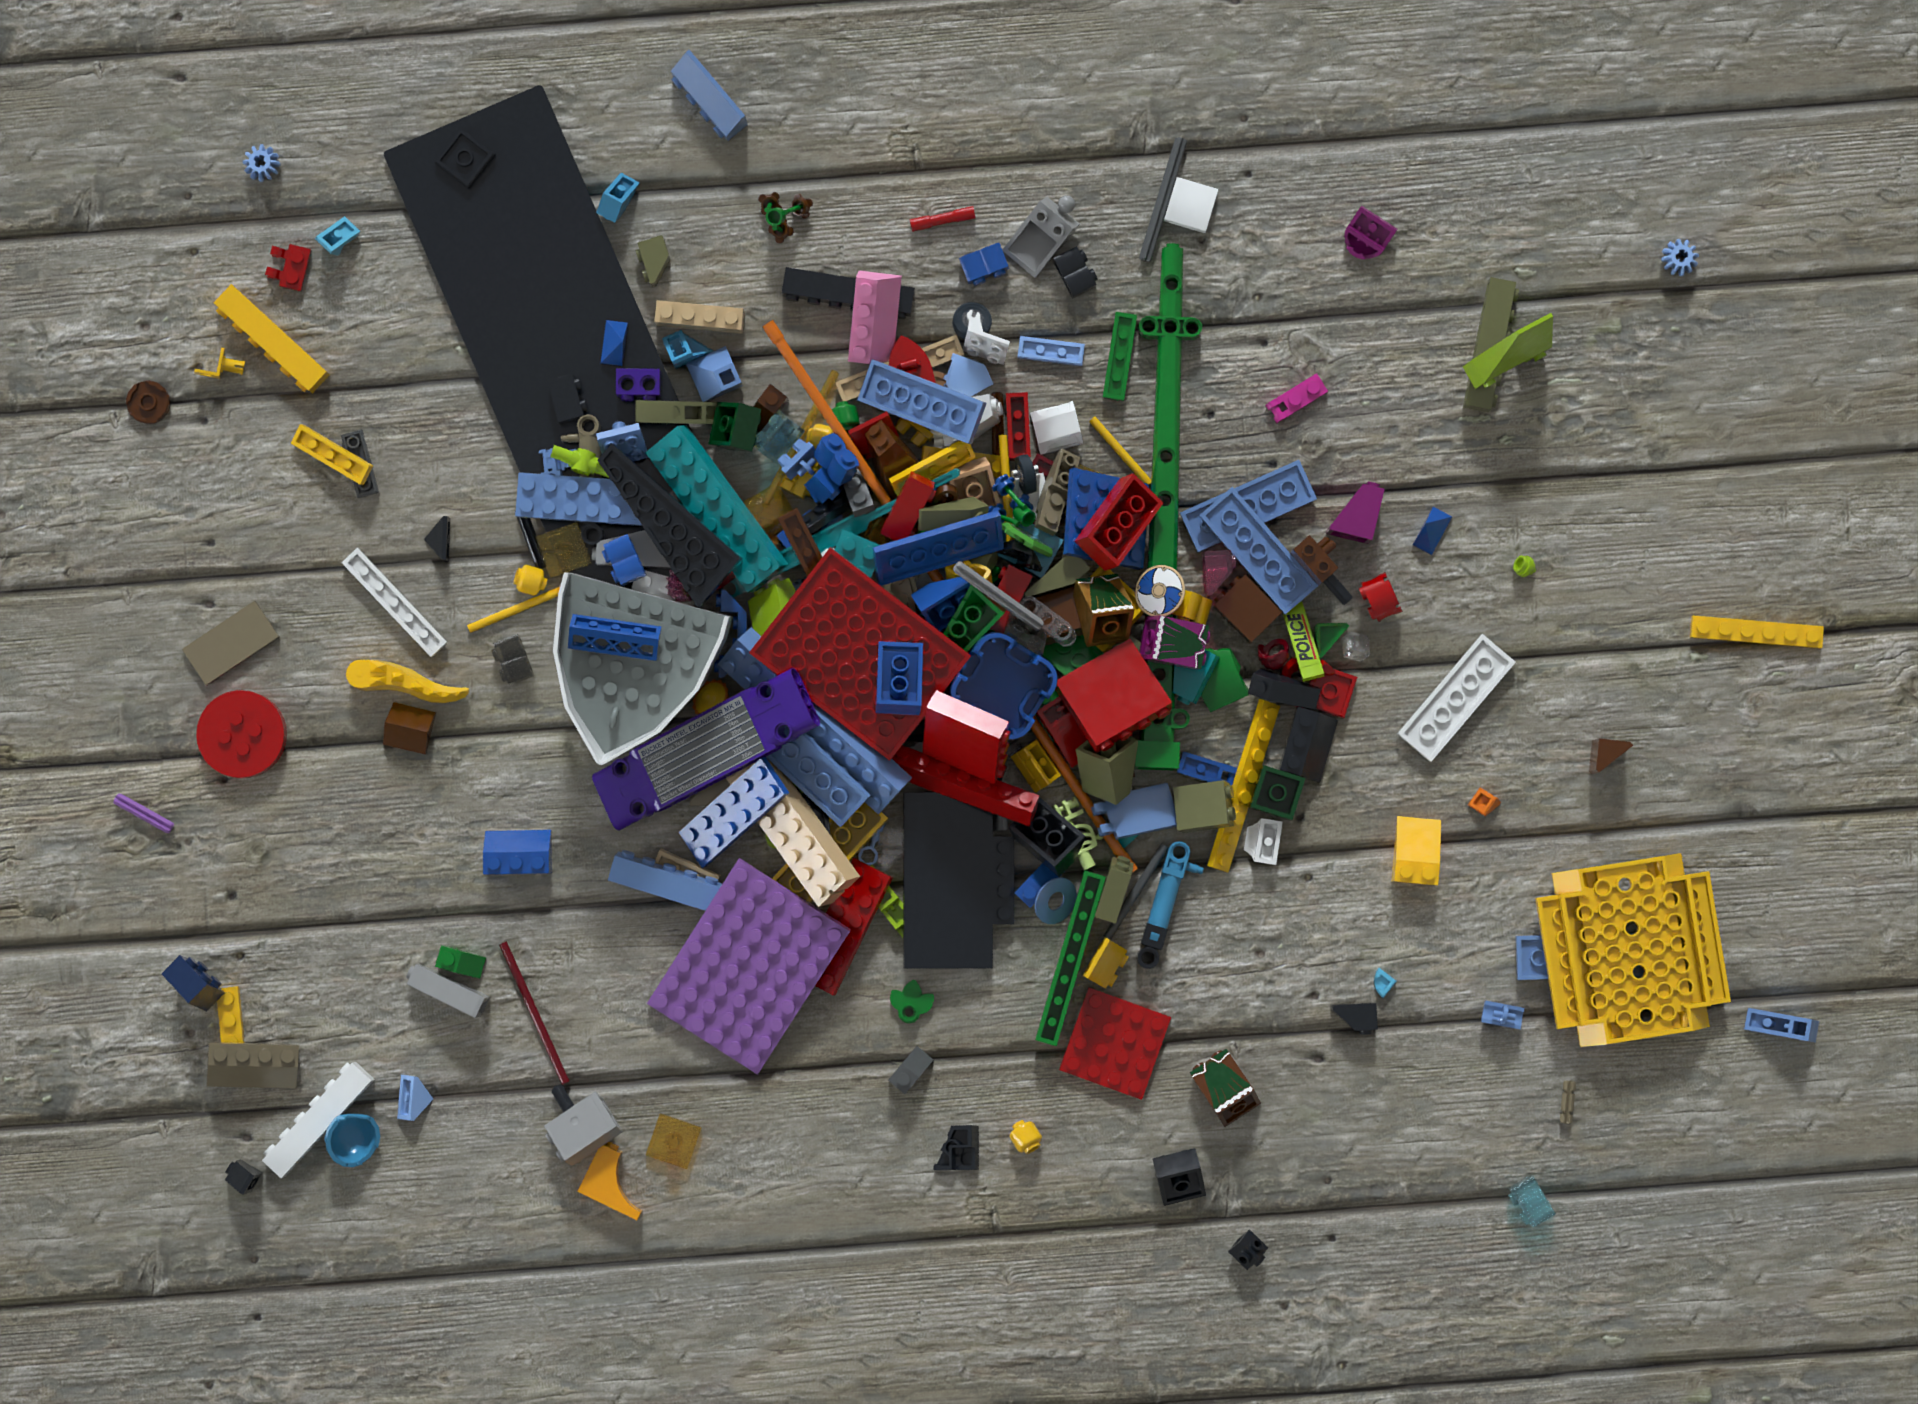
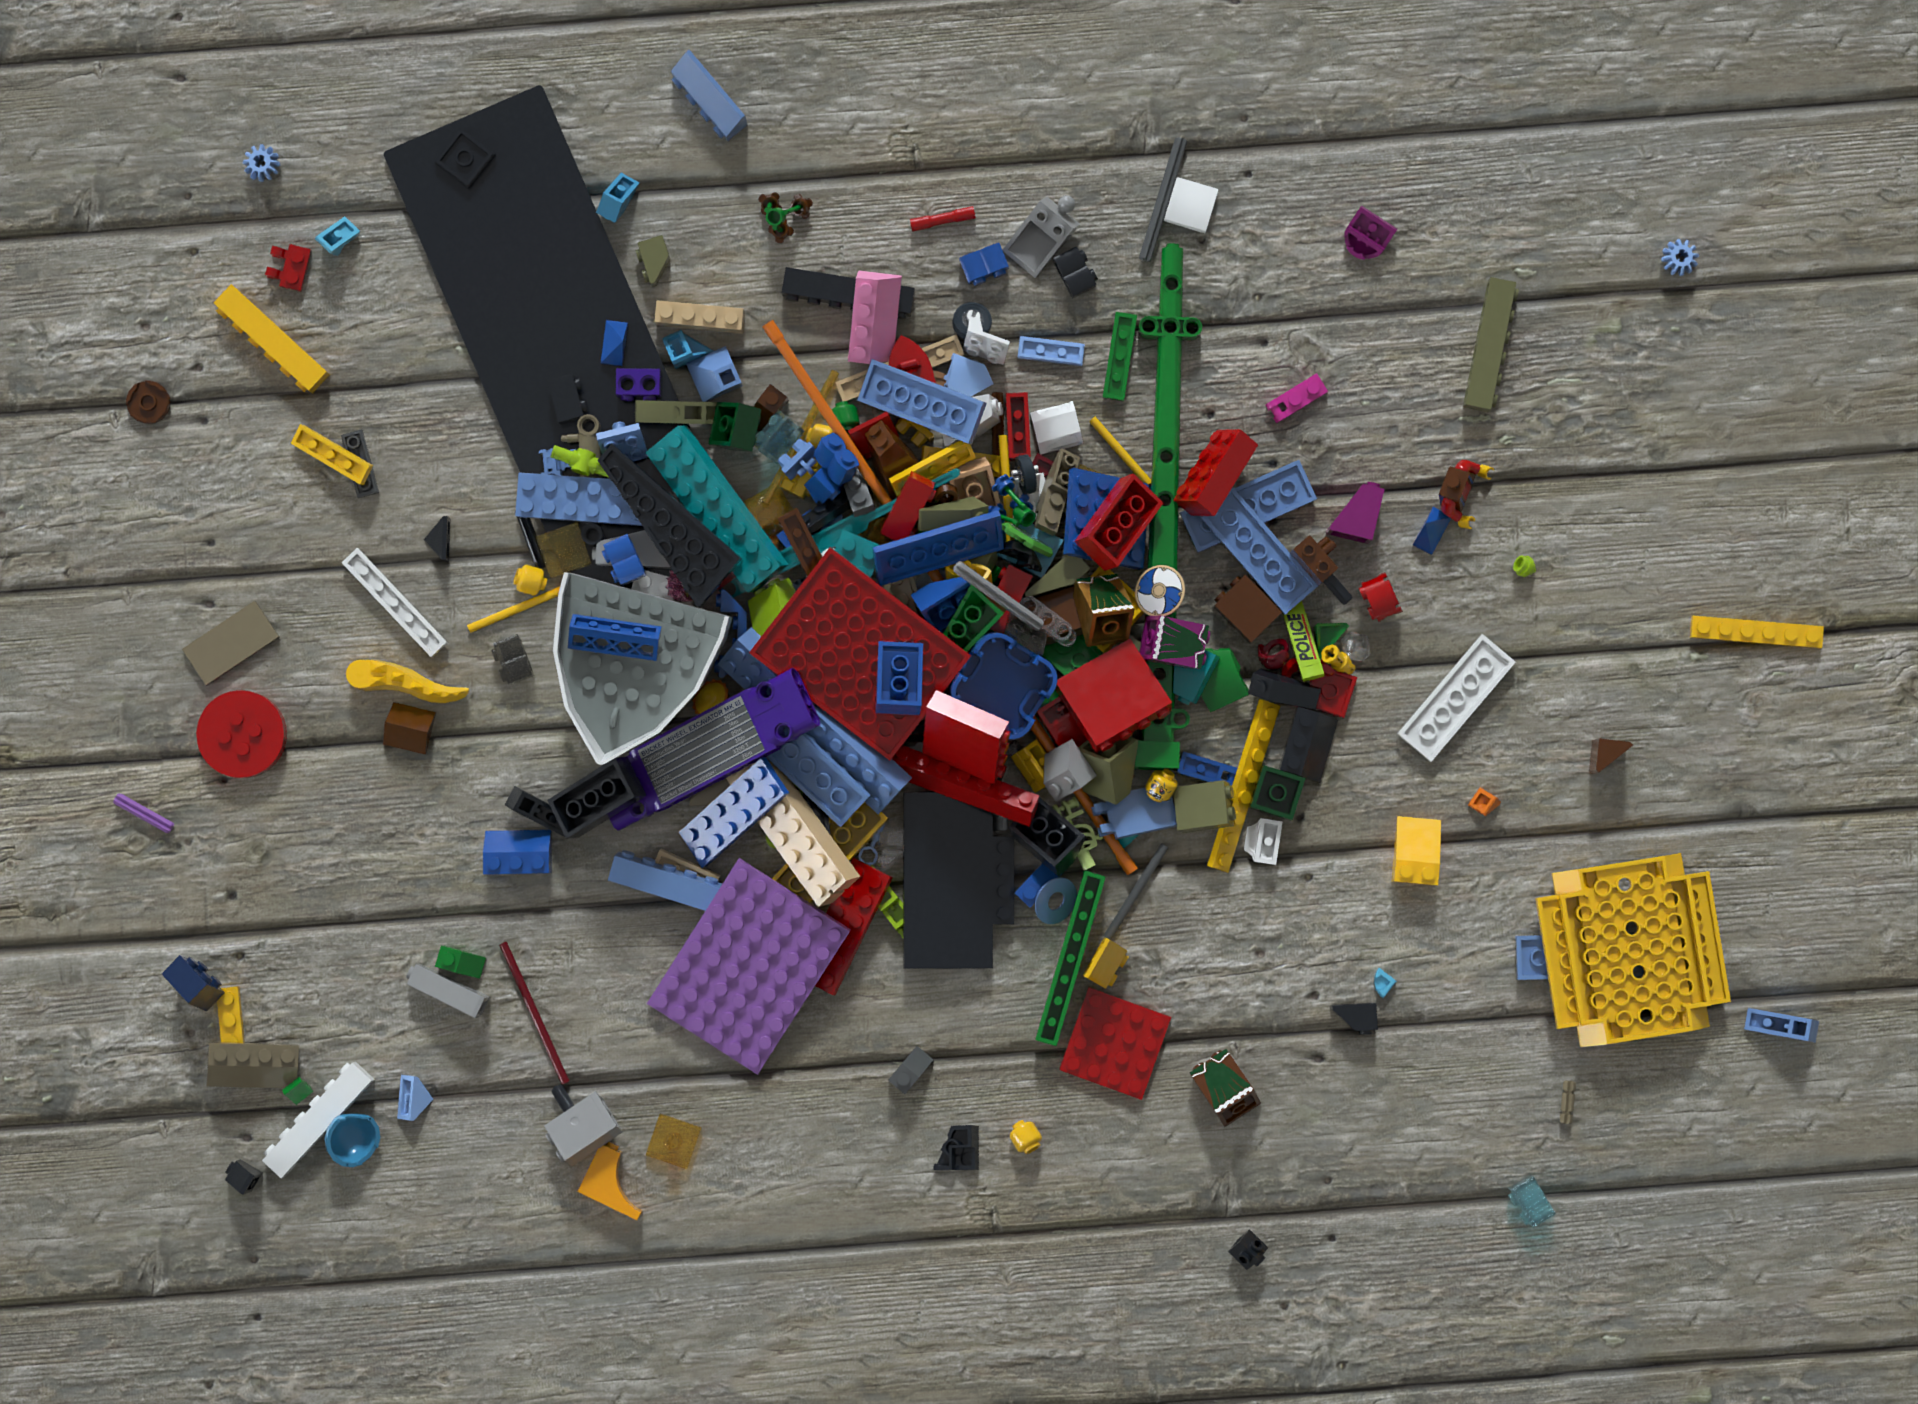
yellow bracket [194,347,245,379] -> none
green plate [890,980,934,1023] -> none
olive brick [1095,856,1134,924] -> none
dark azure piece [1136,841,1204,969] -> none
black slope [1152,1148,1206,1206] -> none
yellow brick [1172,590,1213,625] -> none
clear pink slope [1202,550,1236,599] -> none
lime wedge [1462,313,1553,389] -> none
medium blue hips [1481,1000,1525,1030] -> none
none -> green tile [282,1077,314,1105]
none -> black slope [505,786,565,837]
none -> black brick [547,757,647,839]
none -> light grey slope [1043,739,1097,801]
none -> yellow head [1145,769,1178,802]
none -> red brick [1173,429,1258,516]
none -> yellow piece [1321,644,1355,674]
none -> torso [1439,460,1494,529]

